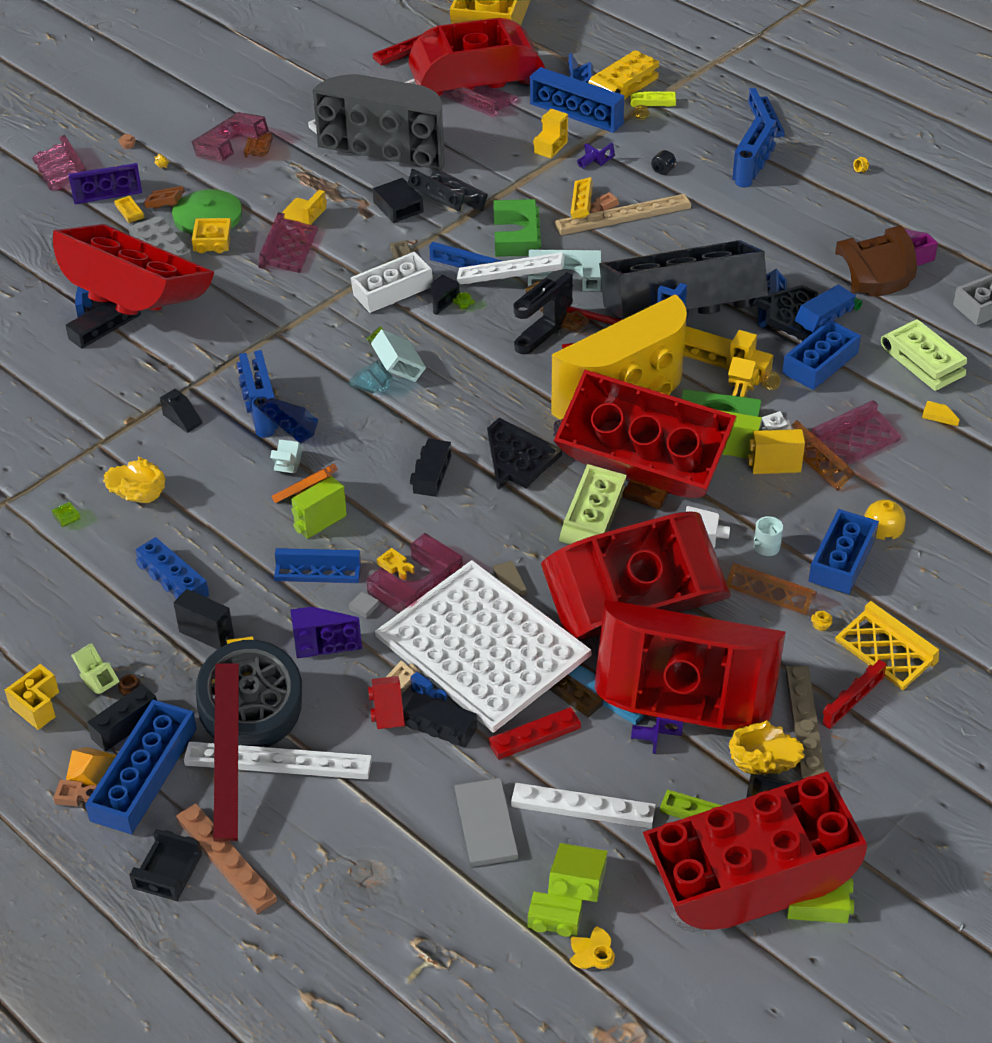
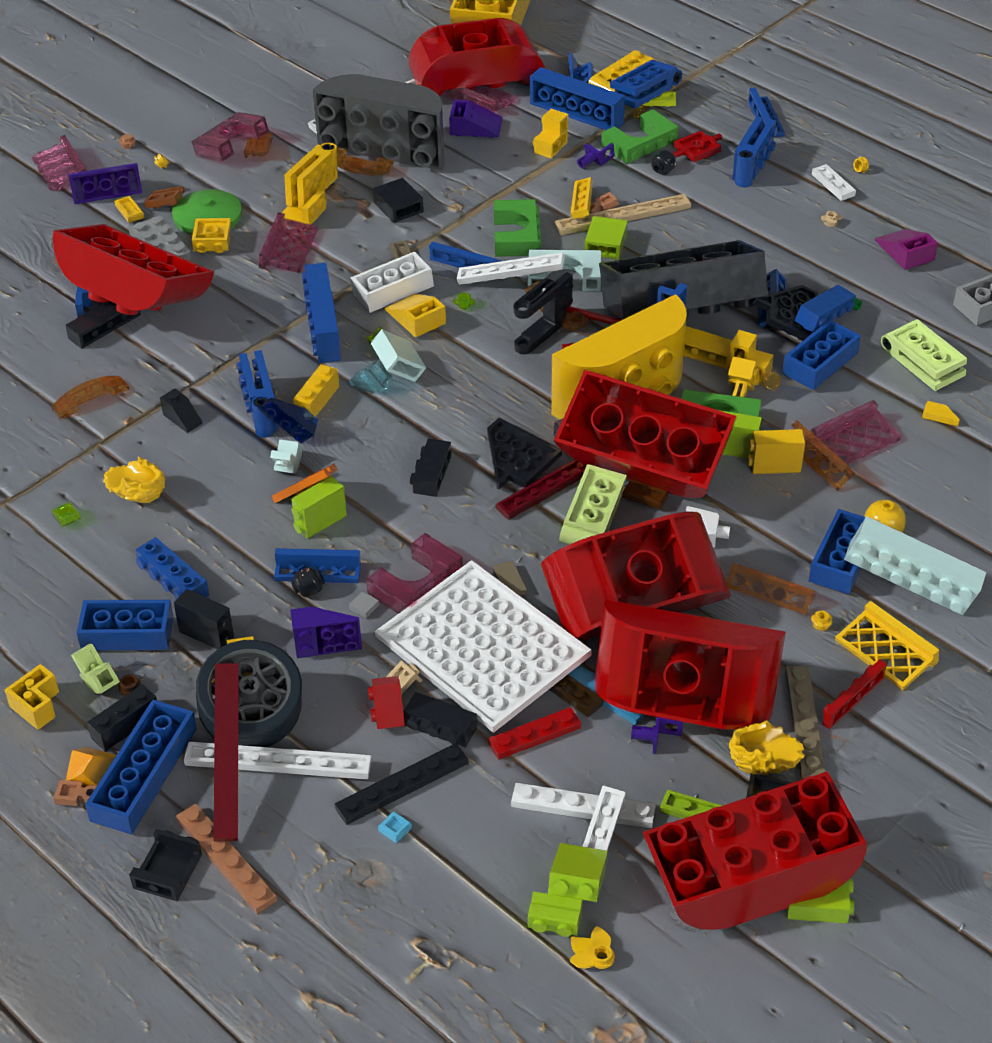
red plate [373,34,422,65] -> none
yellow plate [377,548,415,580] -> none
black fence [407,168,488,211] -> none
blue plate [411,672,447,701] -> none
black slope [431,274,460,315] -> none
light grey tile [454,778,518,867] -> none
light aqua wheel [754,516,783,556] -> none
white brick [761,411,792,431] -> none
reddish brown piece [835,225,917,297] -> none
none -> clear orange slope [51,376,130,419]
none -> blue brick [77,600,174,650]
none -> yellow hinge [284,143,338,209]
none -> black head [291,566,325,597]
none -> yellow brick [293,364,339,421]
none -> blue brick [302,263,341,363]
none -> black plate [334,743,468,825]
none -> clear orange slope [337,147,394,176]
none -> medium azure tile [378,811,412,843]
none -> yellow slope [384,294,446,338]
none -> dark purple slope [449,100,503,138]
none -> dark red tile [496,460,587,520]
none -> white plate [583,786,626,851]
none -> lime brick [585,216,628,260]
none -> bright green arch [601,109,679,164]
none -> blue hinge [610,60,682,108]
none -> red plate [673,131,722,162]
none -> white plate [812,164,856,201]
none -> tan plate [821,211,842,227]
none -> light aqua brick [844,516,986,615]

